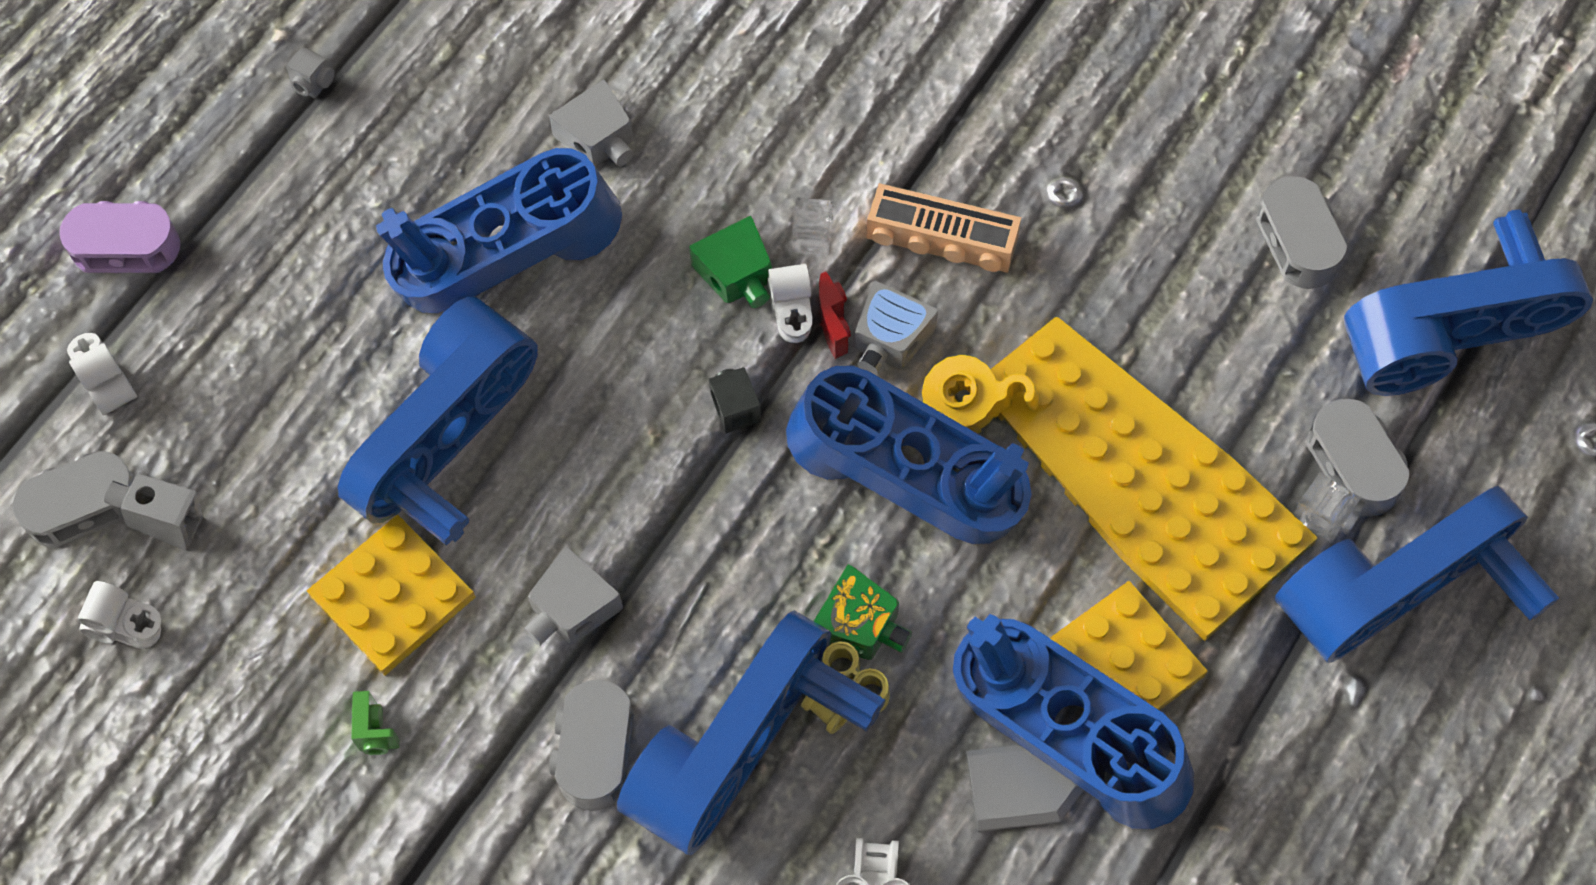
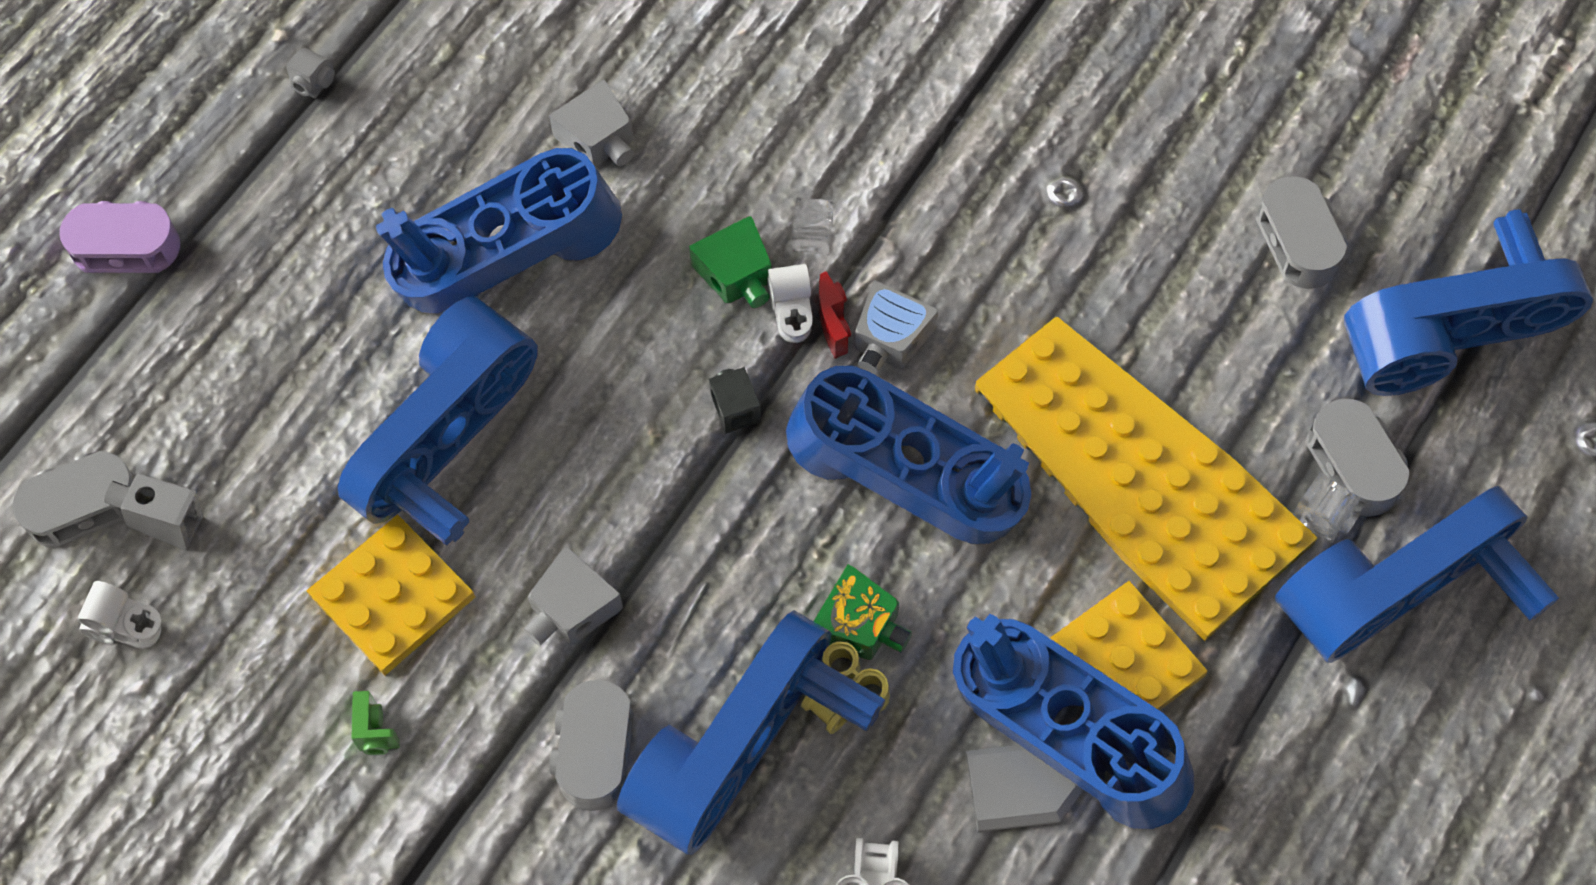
white piece [67,333,138,416] -> none
light nougat brick [867,183,1022,273] -> none
yellow piece [922,355,1039,434] -> none

